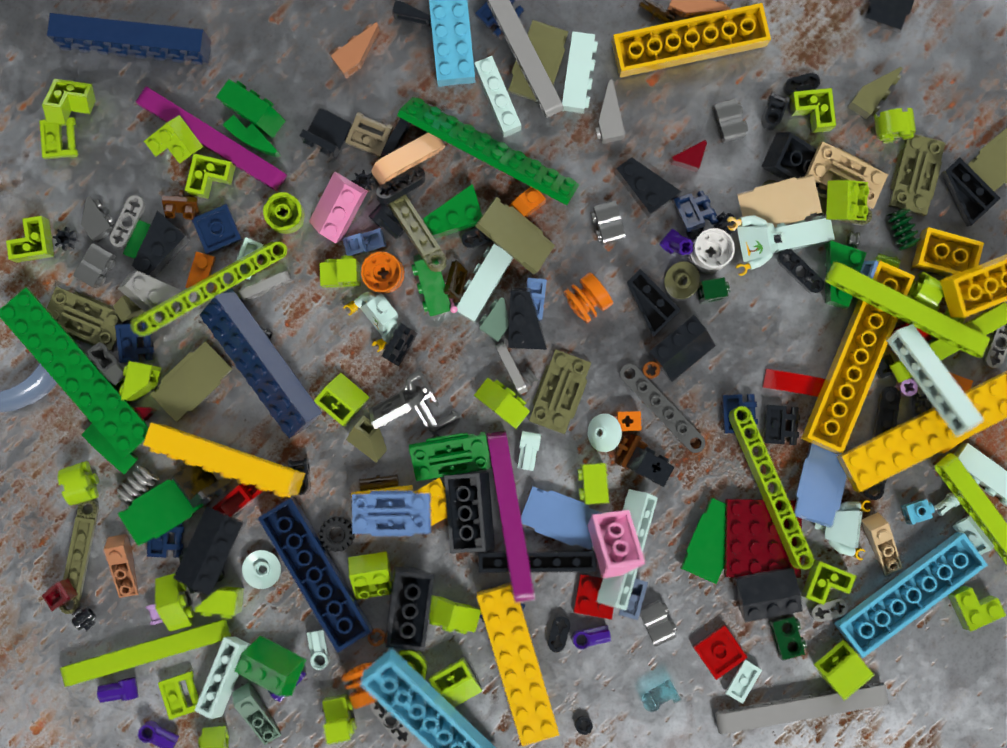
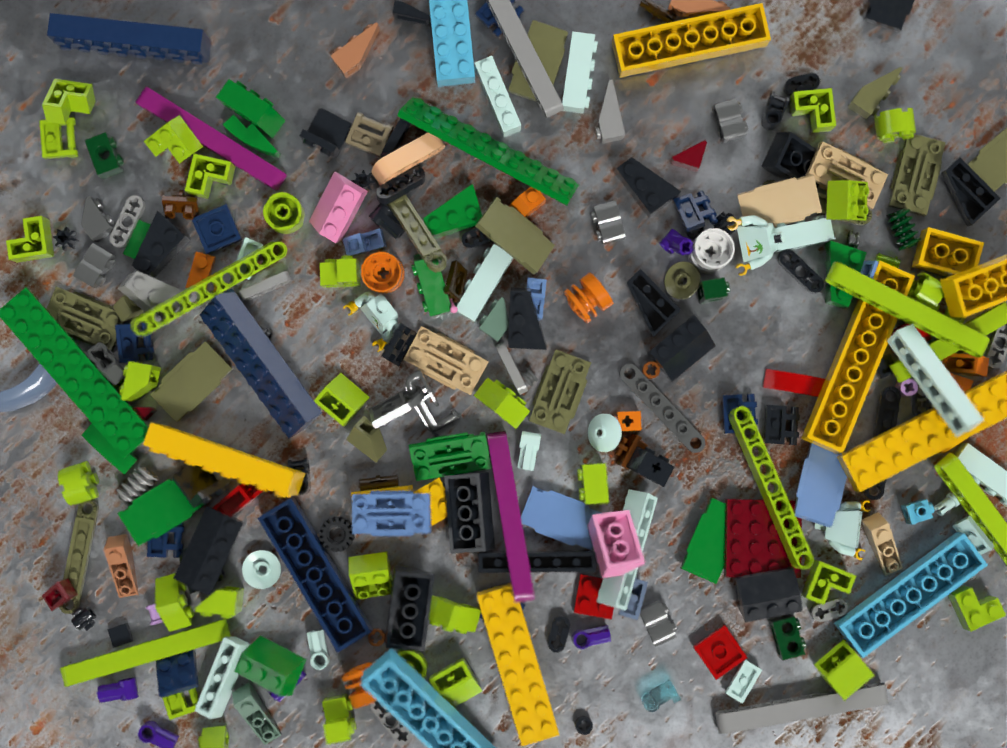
none -> dark green brick [84,132,124,179]
none -> black tile [108,623,133,648]
none -> dark blue plate [156,650,199,698]
none -> tan piece [403,326,489,395]
none -> orange slope [941,353,989,377]

